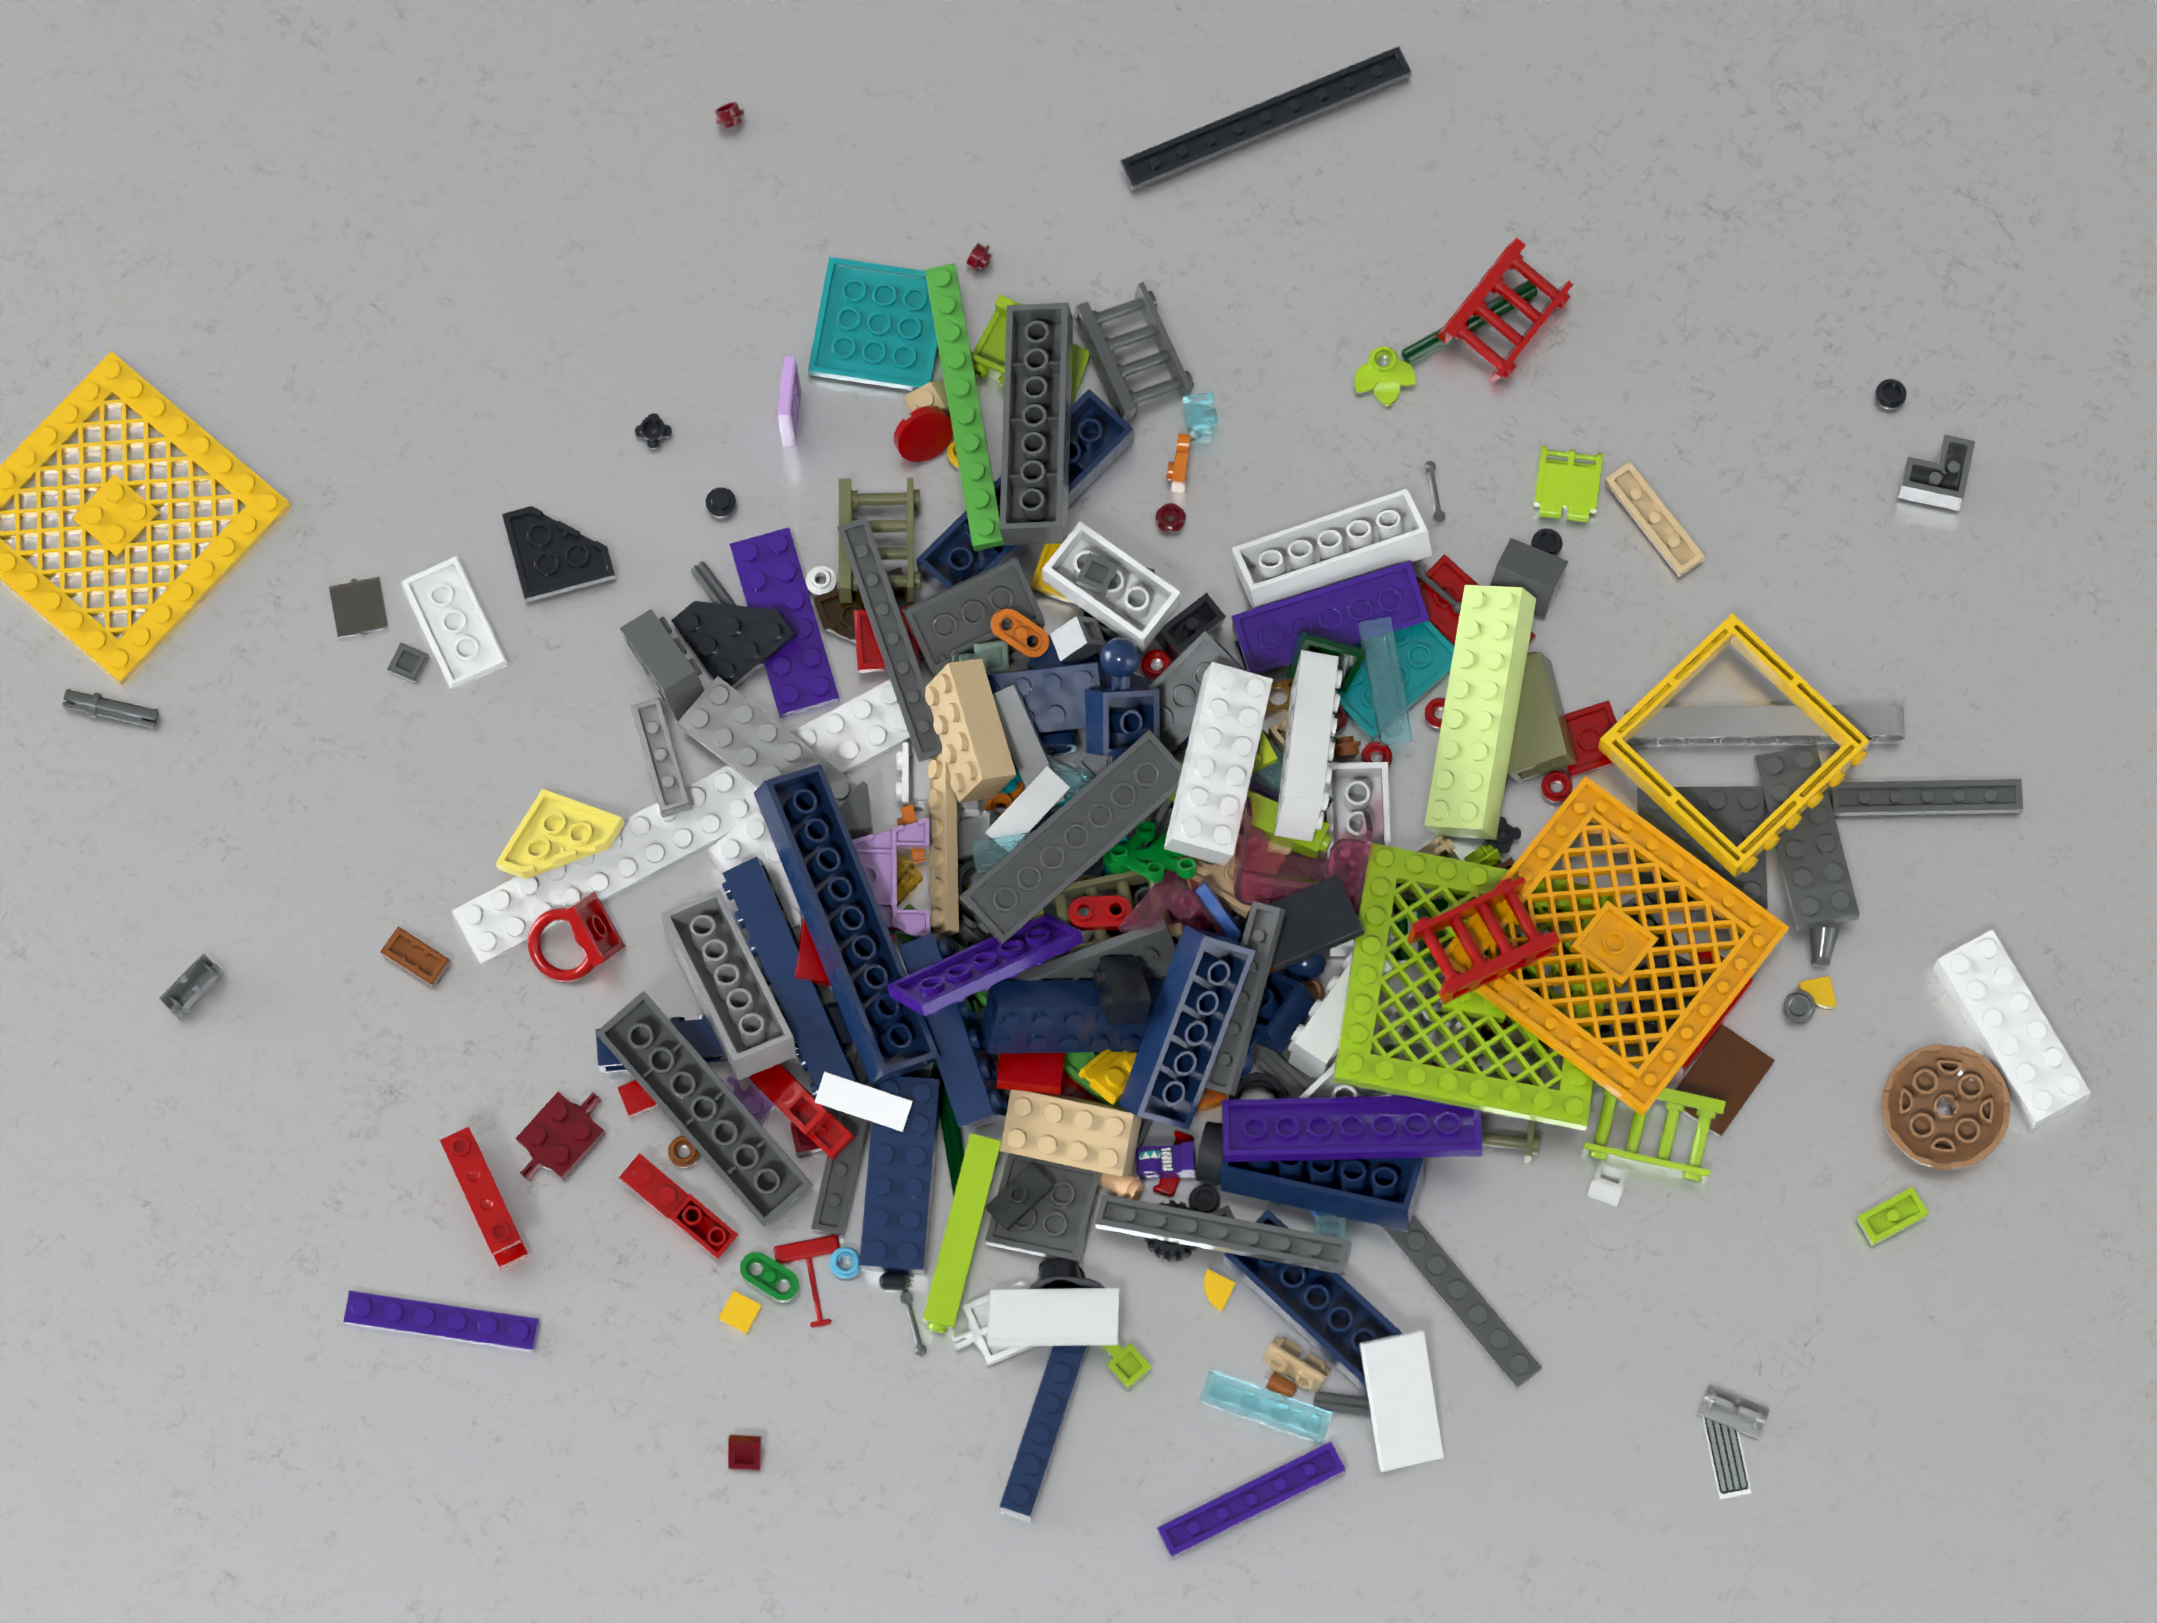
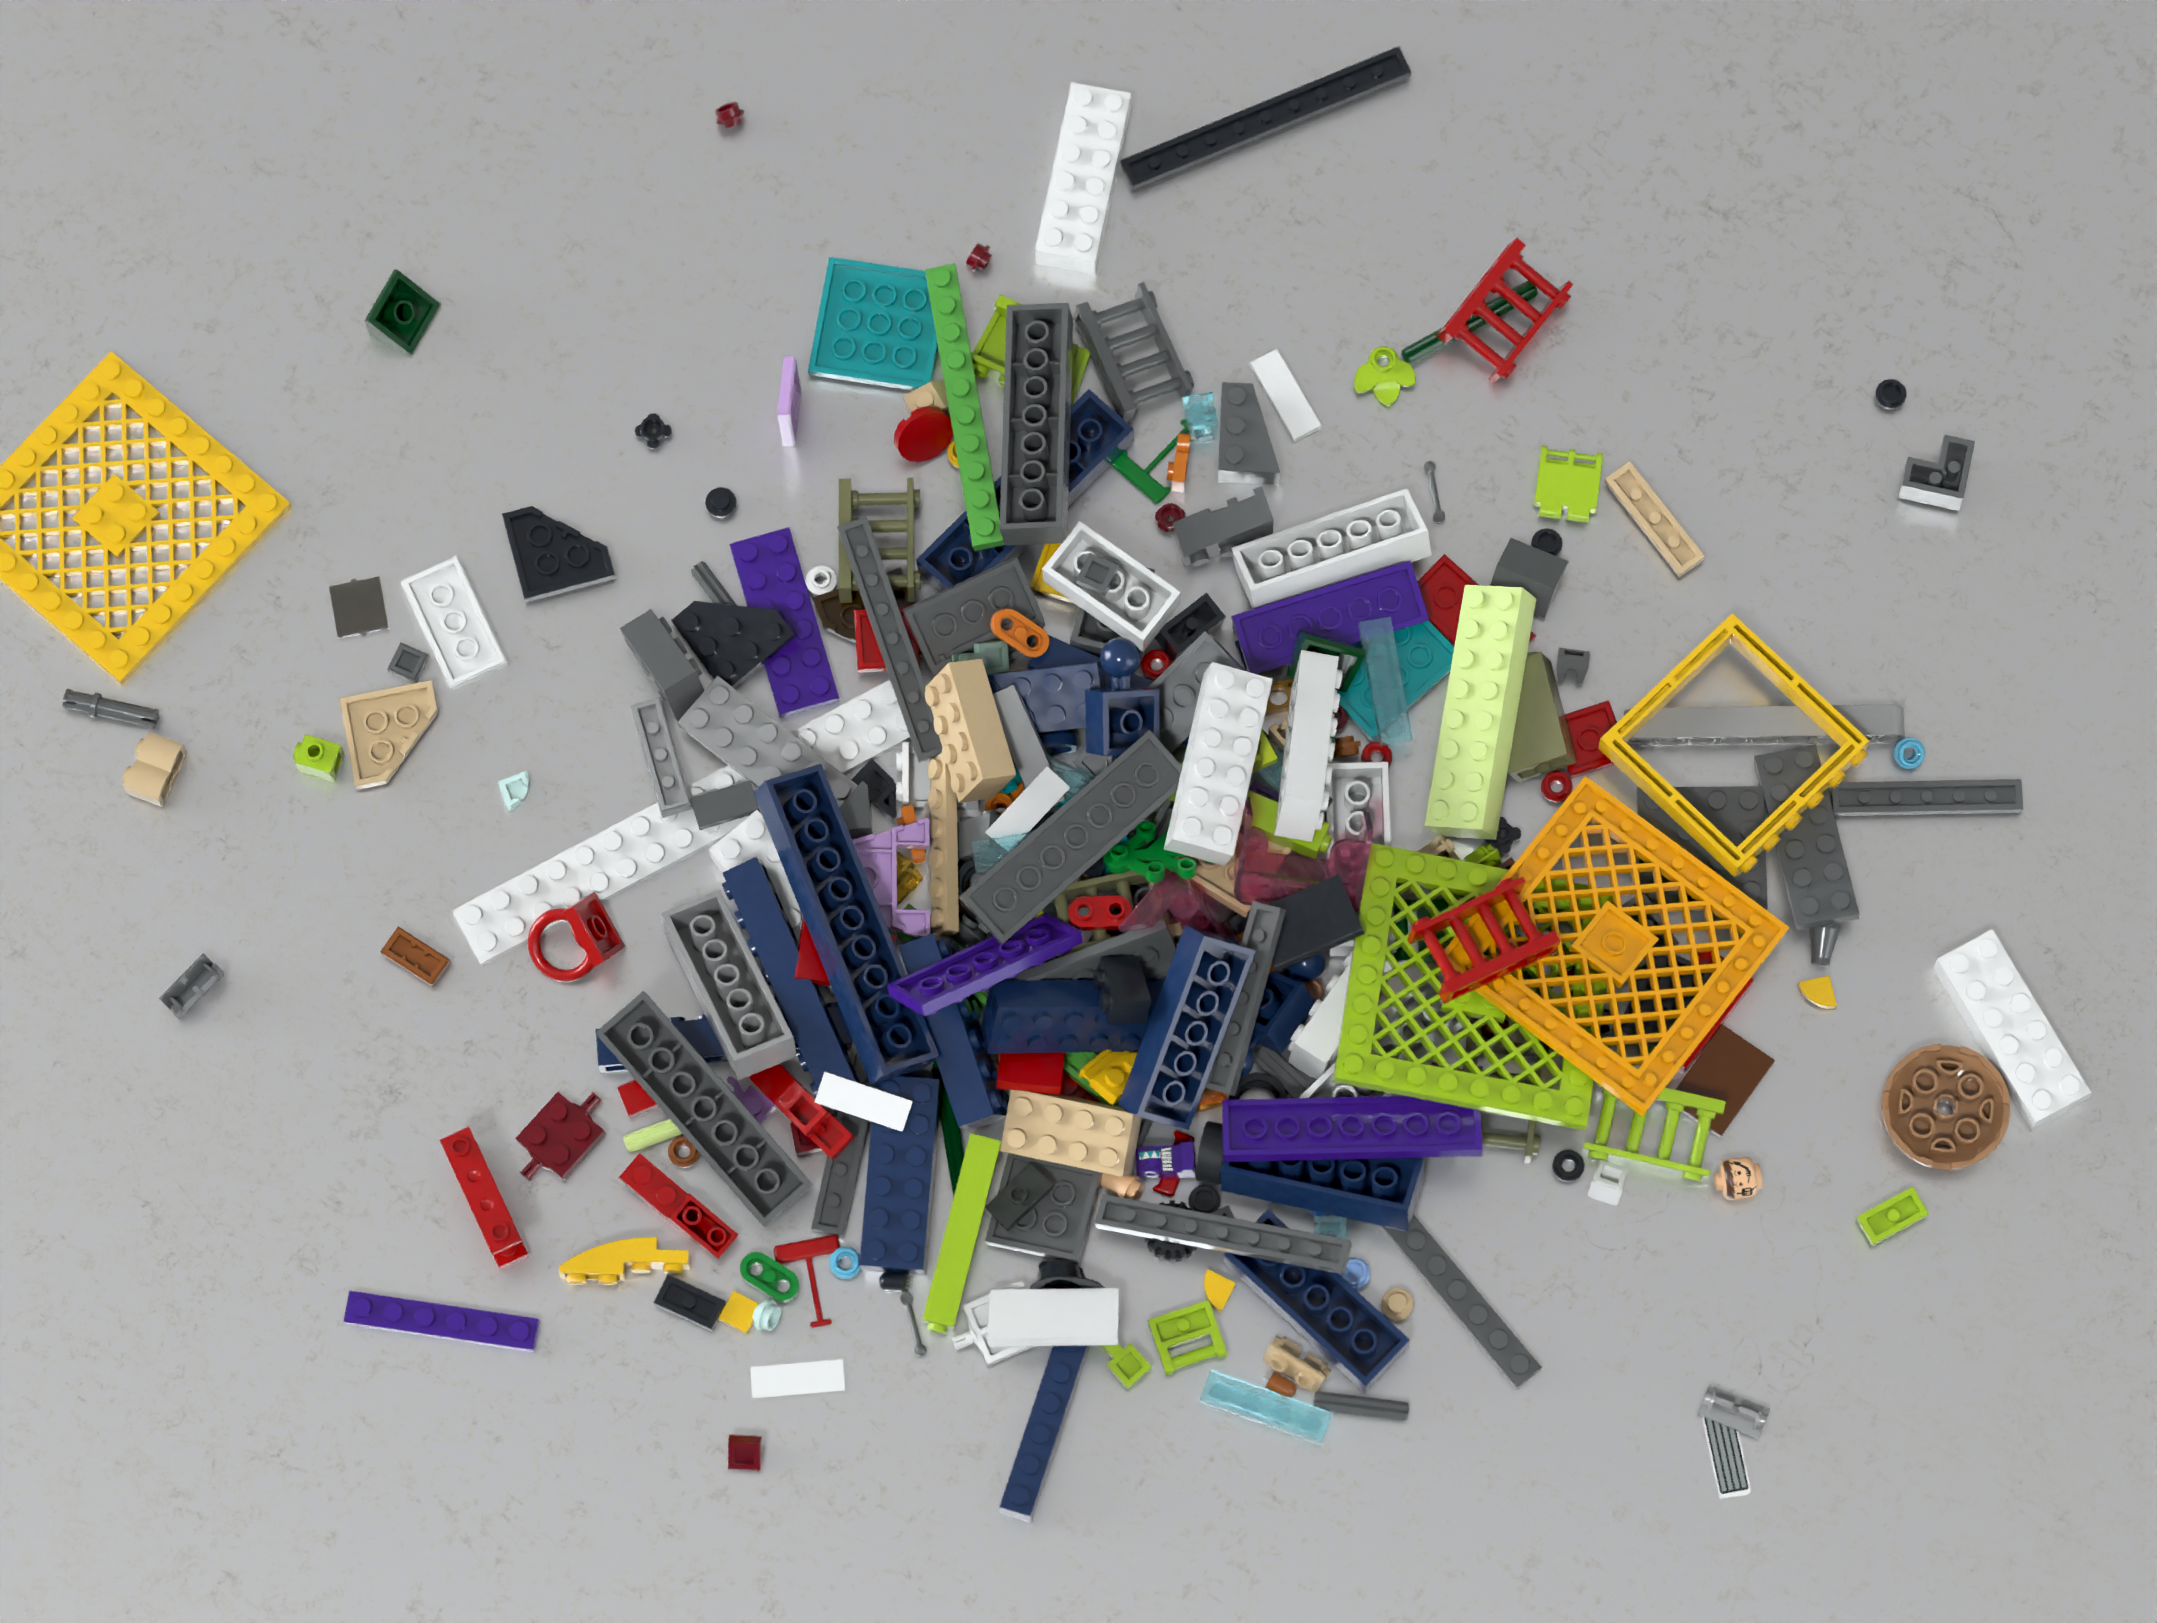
light yellow plate [496,788,625,879] -> none
panel [1050,616,1106,663] -> none
dark purple plate [1157,1442,1346,1559] -> none
blue tile [1195,879,1242,939] -> none
white tile [1360,1330,1444,1471] -> none
dark grey hinge [1414,566,1462,613] -> none
red plate [1424,698,1445,729] -> none
dark grey plate [1783,990,1816,1022] -> none
none -> tan brick [122,732,187,807]
none -> lime brick [293,734,345,782]
none -> tan plate [339,680,438,790]
none -> dark green slope [364,269,441,355]
none -> light aqua tile [497,770,530,812]
none -> yellow slope [559,1237,691,1285]
none -> yellowish green axle [623,1119,682,1152]
none -> black plate [654,1274,726,1332]
none -> dark grey tile [690,781,760,830]
none -> white sticker [750,1359,845,1399]
none -> light aqua plate [753,1299,782,1331]
none -> black slope [851,759,897,821]
none -> white brick [1035,82,1131,275]
none -> green piece [1112,419,1198,504]
none -> lime plate [1148,1300,1227,1376]
none -> dark grey wedge [1173,486,1274,567]
none -> dark grey wedge [1218,382,1280,485]
none -> white tile [1250,349,1321,443]
none -> light blue plate [1338,1257,1370,1290]
none -> tan plate [1381,1288,1413,1321]
none -> black plate [1552,1150,1585,1182]
none -> dark grey tile [1557,648,1590,683]
none -> light nougat head [1714,1157,1762,1201]
none -> medium azure plate [1893,737,1925,769]

